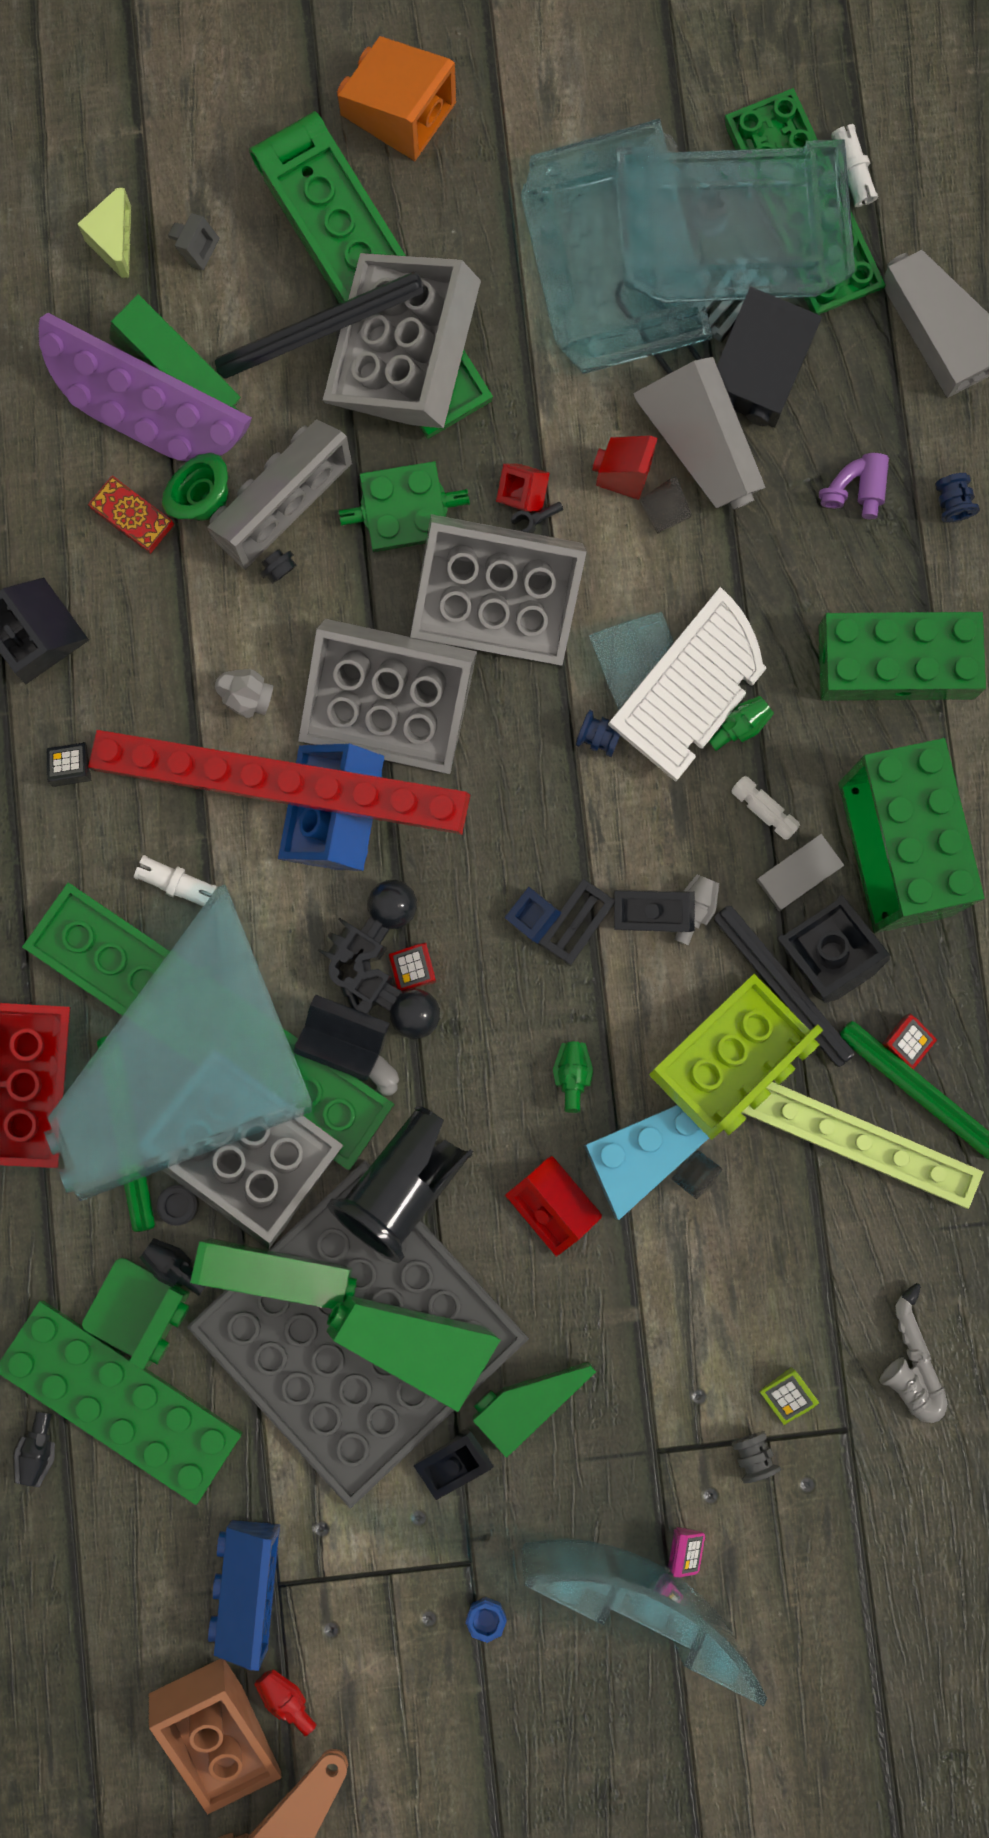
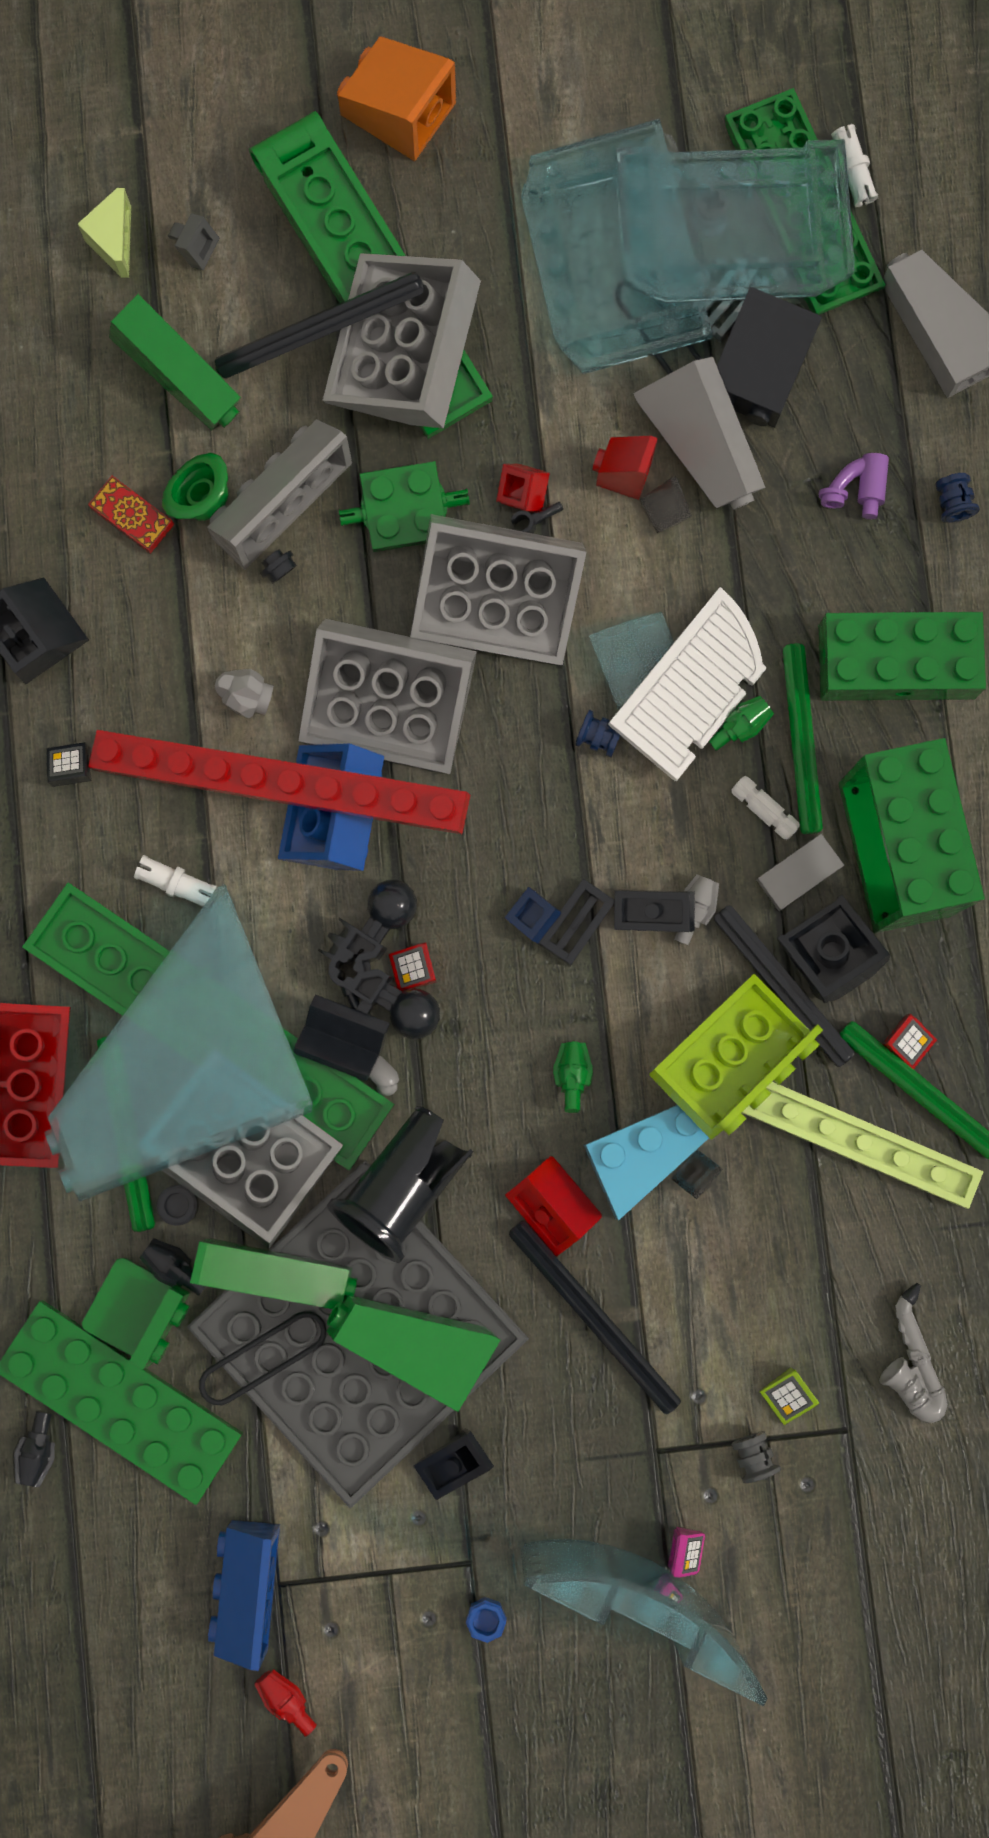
medium lavender plate [39,313,252,462] -> none
nougat slope [149,1658,282,1815] -> none
green slope [473,1362,596,1458] -> none
none -> black piece [199,1311,327,1406]
none -> black axle [509,1221,681,1415]
none -> green axle [783,643,823,834]

